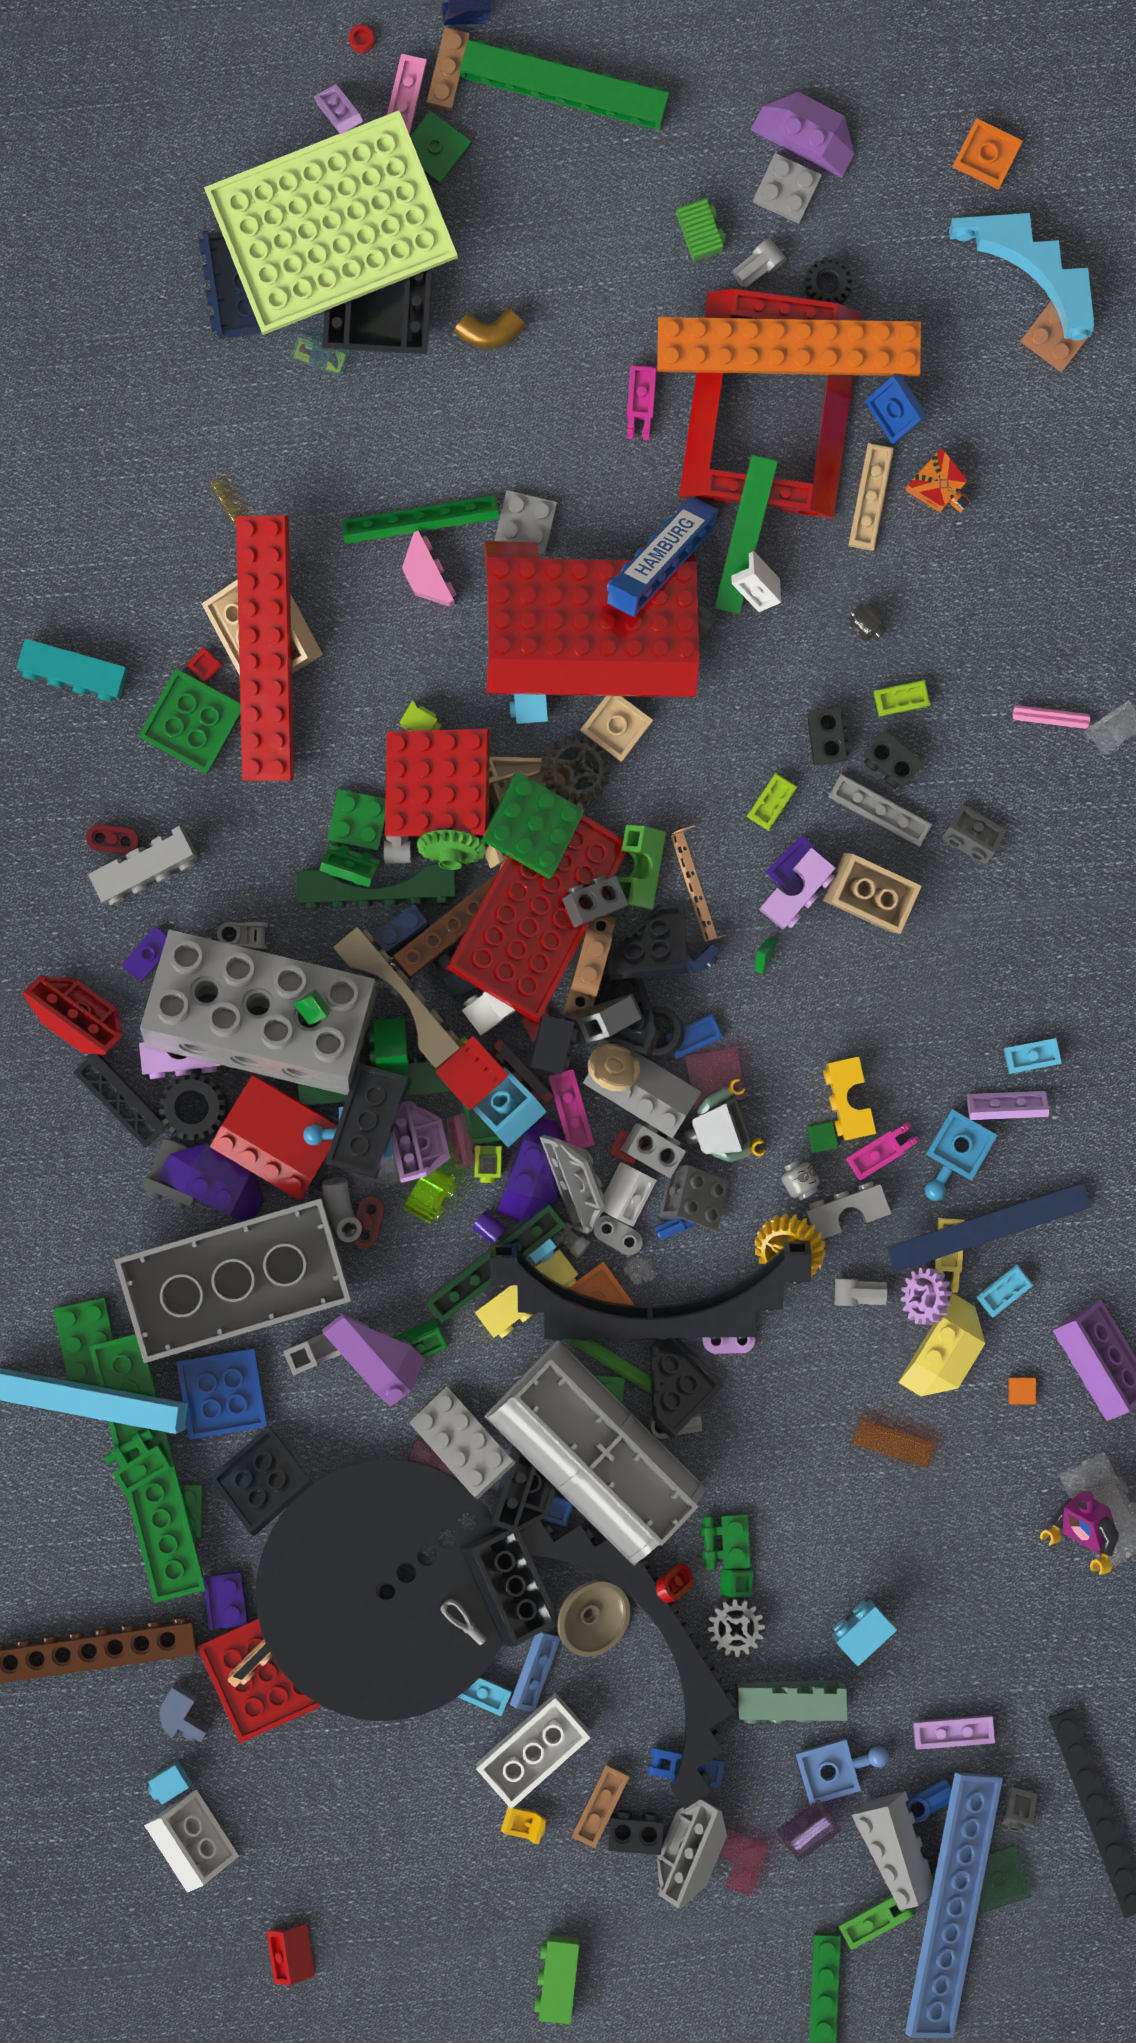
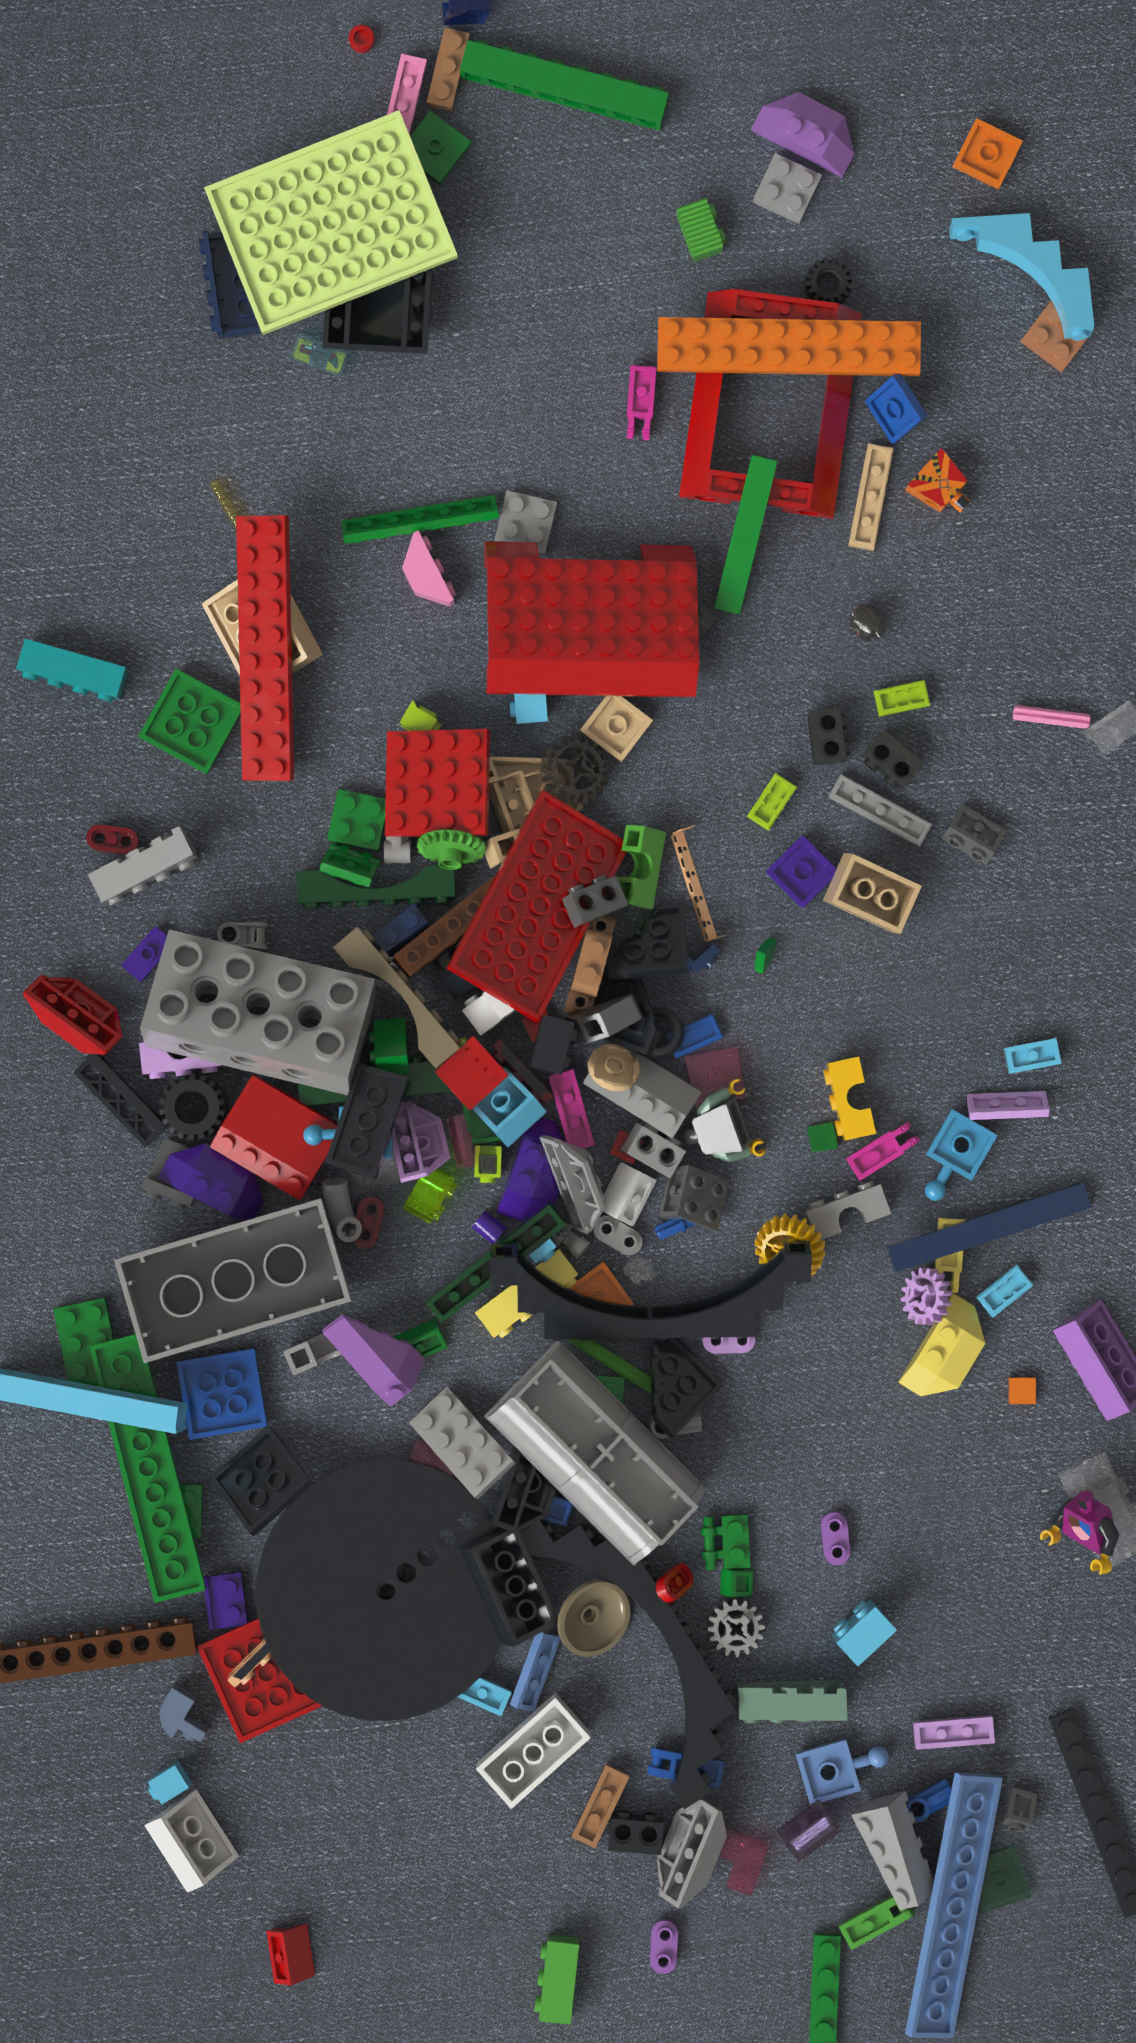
green plate [103,1429,172,1496] -> none
red tile [186,647,223,684] -> none
green slope [294,989,331,1025] -> none
lavender plate [314,84,363,134] -> none
light grey piece [441,1598,487,1645] -> none
pearl gold cylinder [453,309,526,349] -> none
green plate [481,771,585,879] -> none
yellow bracket [501,1806,546,1844] -> none
blue brick [607,496,718,617] -> none
white panel [731,551,781,612] -> none
light grey piece [732,238,787,289] -> none
lavender arch [759,848,835,930] -> none
light grey head [781,1160,820,1201] -> none
light grey piece [834,1278,887,1306] -> none
clear orange plate [851,1418,935,1468] -> none
none -> medium lavender plate [650,1918,678,1974]
none -> medium lavender plate [820,1511,850,1565]

